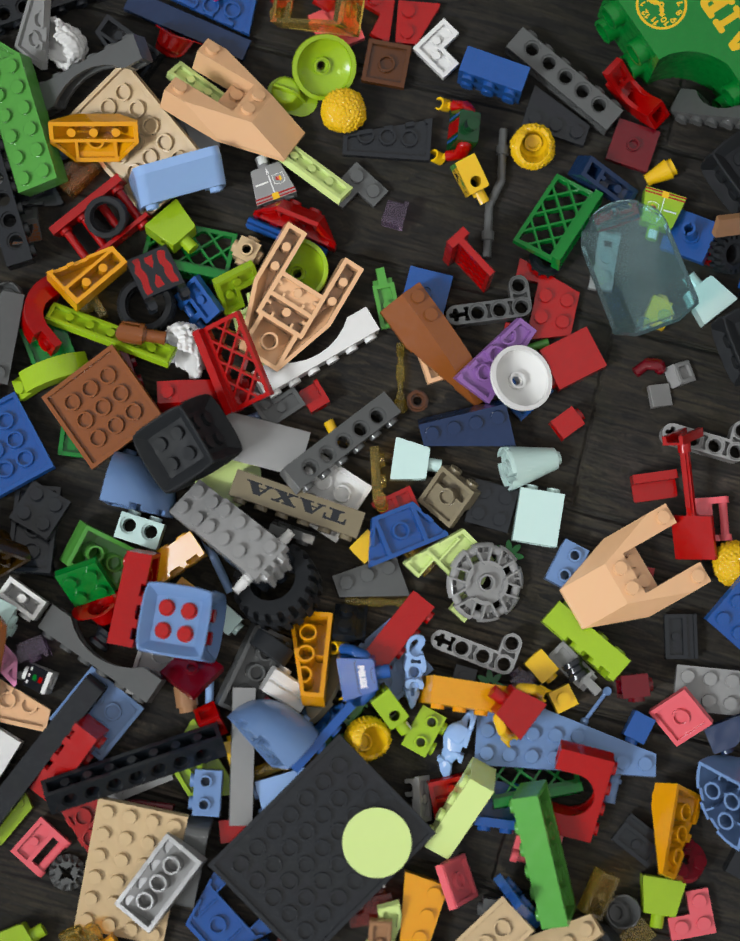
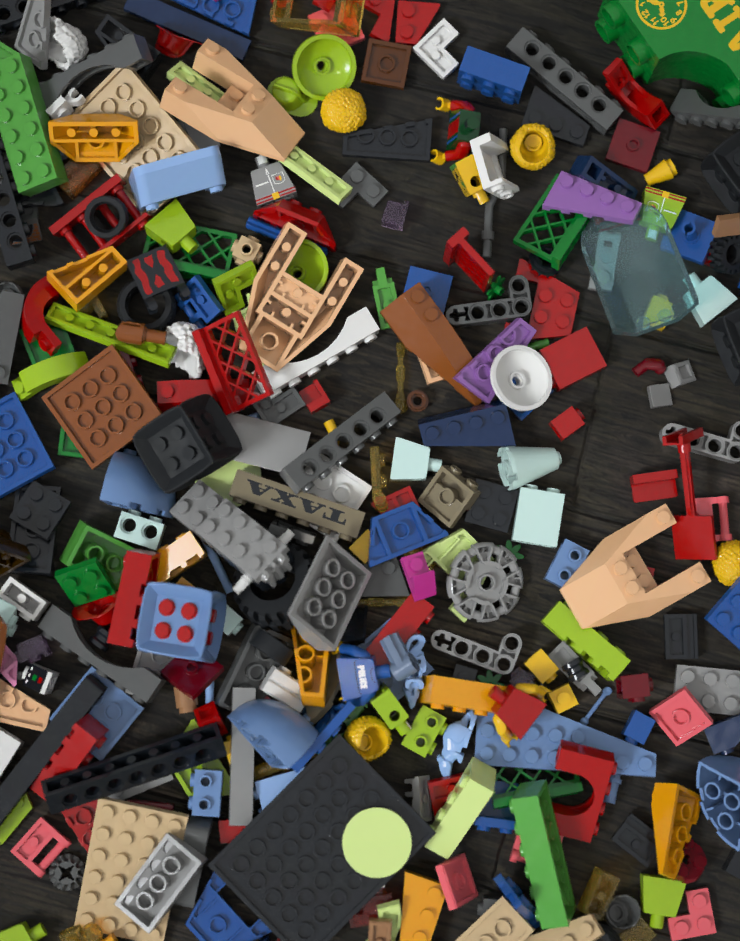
none -> white plate [45,88,86,120]
none -> light grey slope [287,536,372,651]
none -> sand blue piece [380,632,420,682]
none -> dark pink slope [400,551,436,602]
none -> white panel [470,132,520,199]
none -> green plant [486,275,505,301]
none -> medium lavender wing [542,171,642,225]

